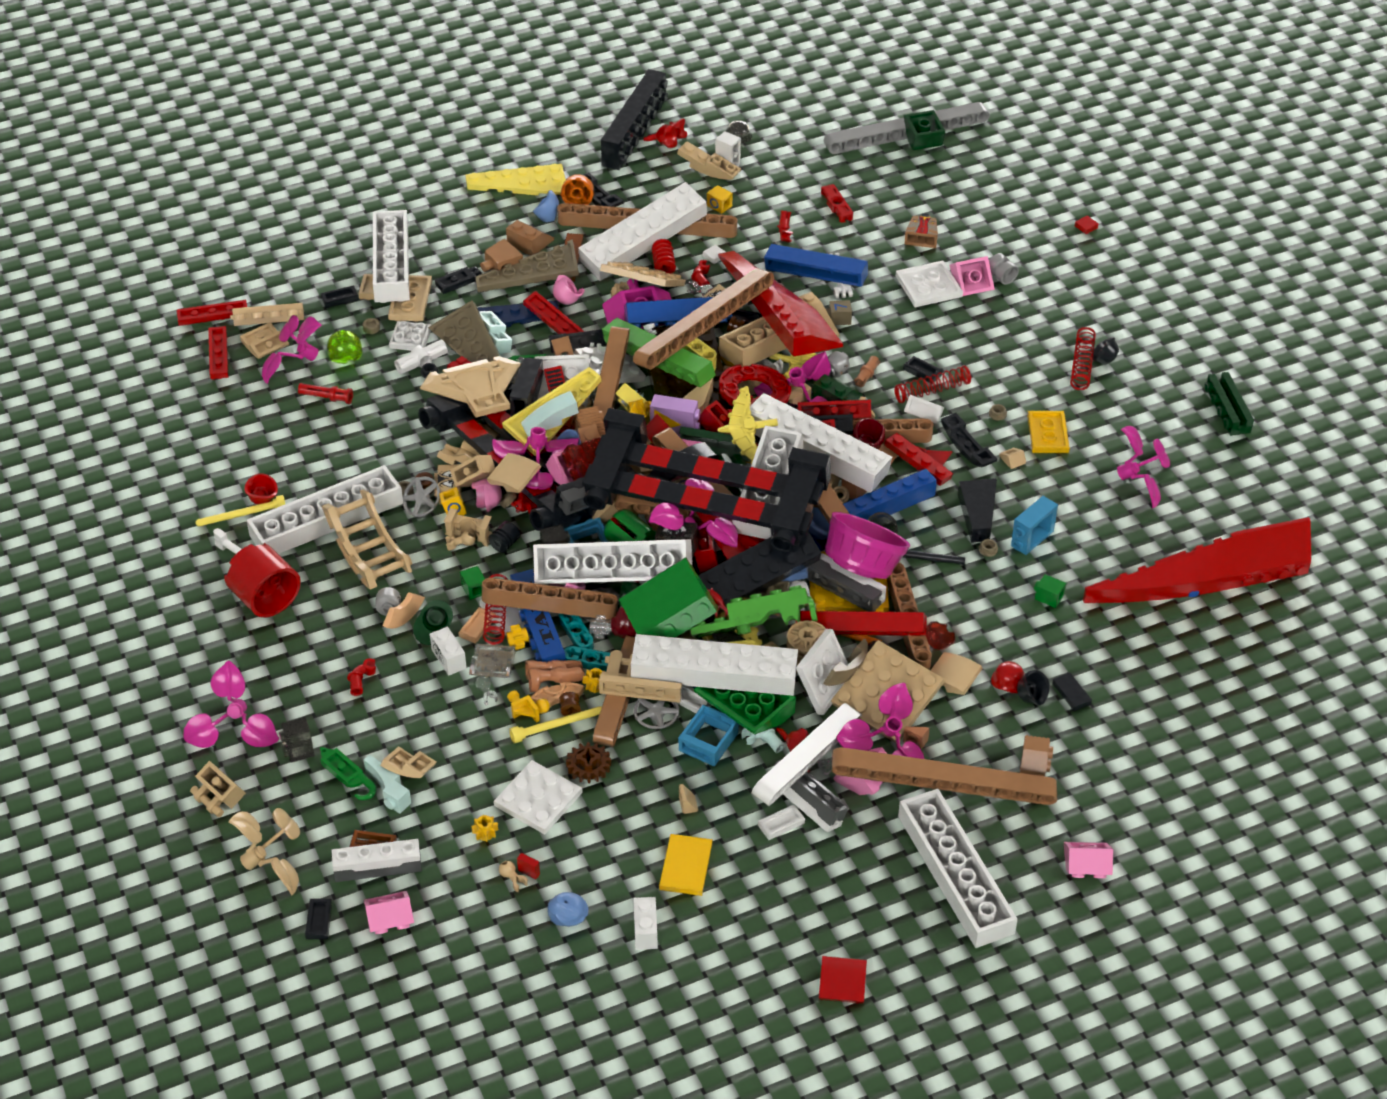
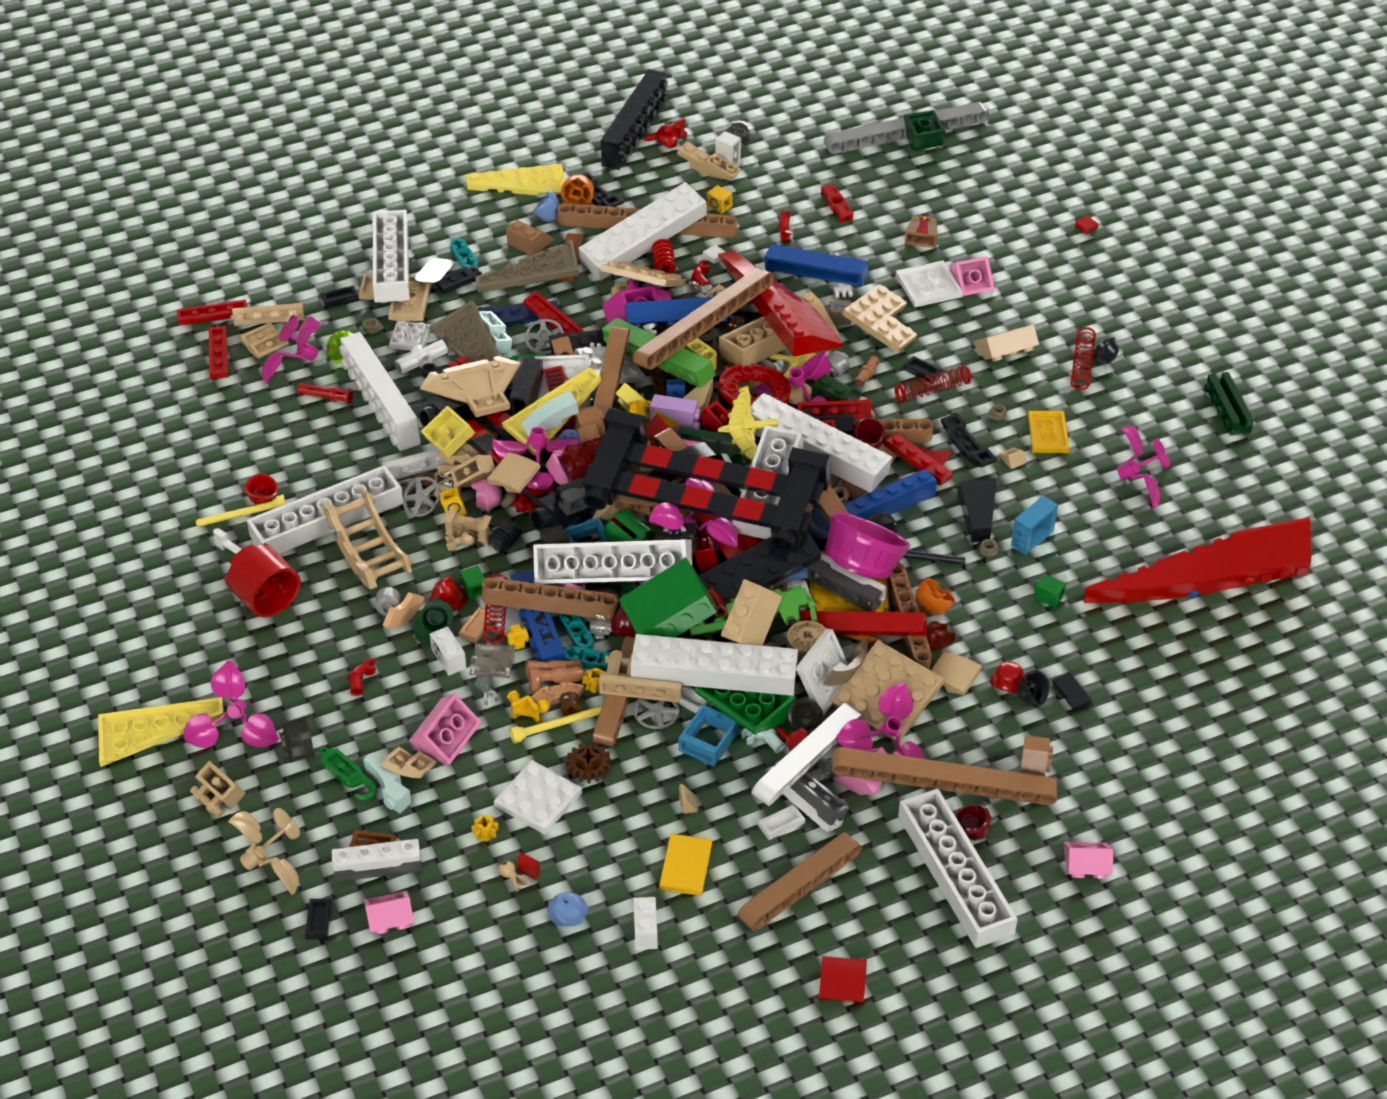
medium nougat torso [480,238,523,272] -> none
bright pink helmet [553,275,585,305] -> none
nougat slope [903,726,929,749] -> none
white tile [904,395,944,424] -> none
light grey wheel [989,253,1019,285] -> none
none -> light yellow wing [98,697,224,767]
none -> white brick [339,332,420,451]
none -> white fence [382,449,460,479]
none -> bright pink slope [409,693,481,766]
none -> white sticker [415,259,454,283]
none -> light yellow piece [421,406,475,459]
none -> red piece [429,577,466,612]
none -> teal beam [450,238,479,269]
none -> light grey wheel [525,319,564,355]
none -> blue bracket [667,379,685,398]
none -> tan slope [721,579,783,646]
none -> medium nougat beam [737,832,862,931]
none -> clear smoke helmet [788,698,824,732]
none -> tan plate [842,284,918,353]
none -> orange cylinder [916,578,955,615]
none -> dark red hair [955,805,992,841]
none -> tan slope [973,324,1039,362]

